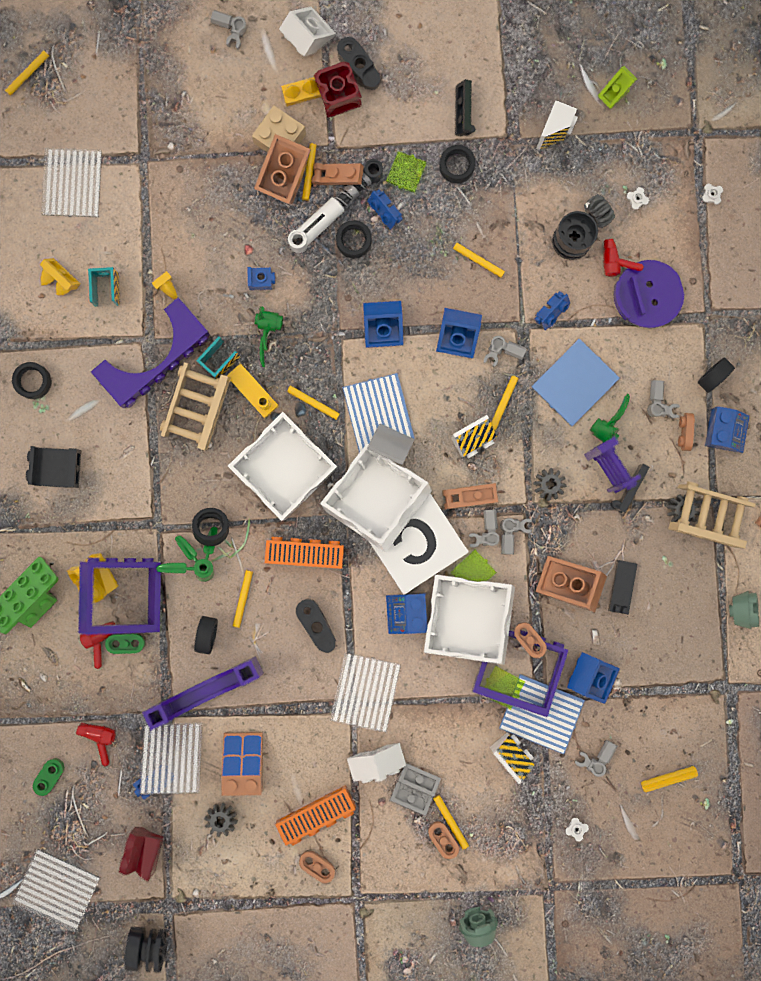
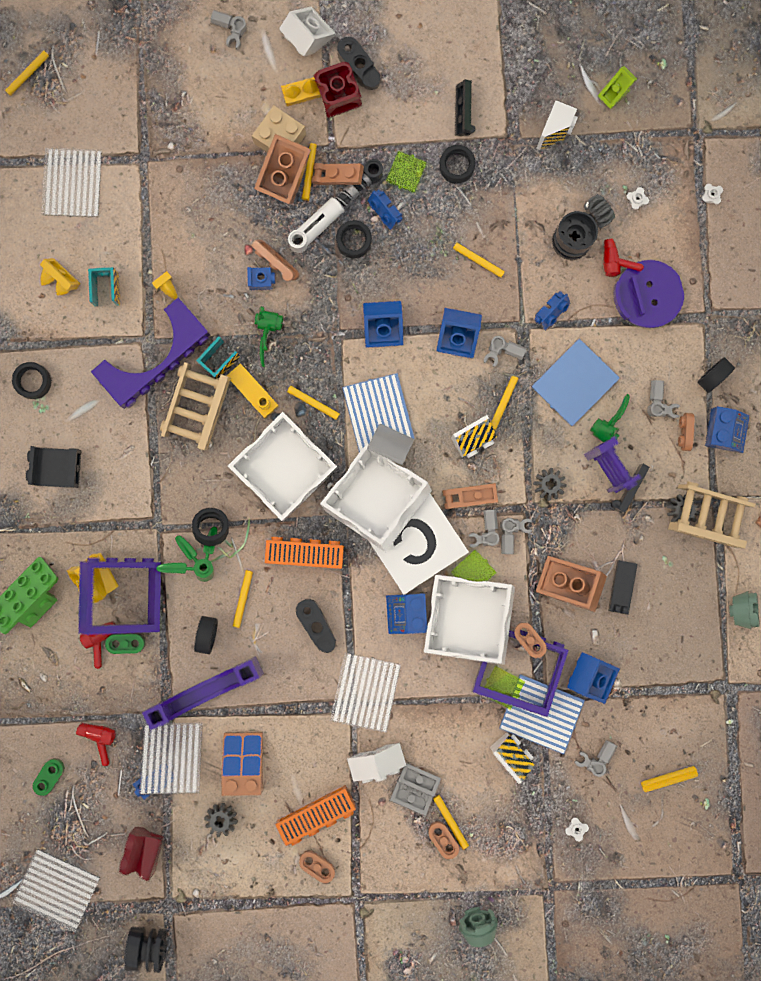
none -> nougat plate [251,240,299,281]

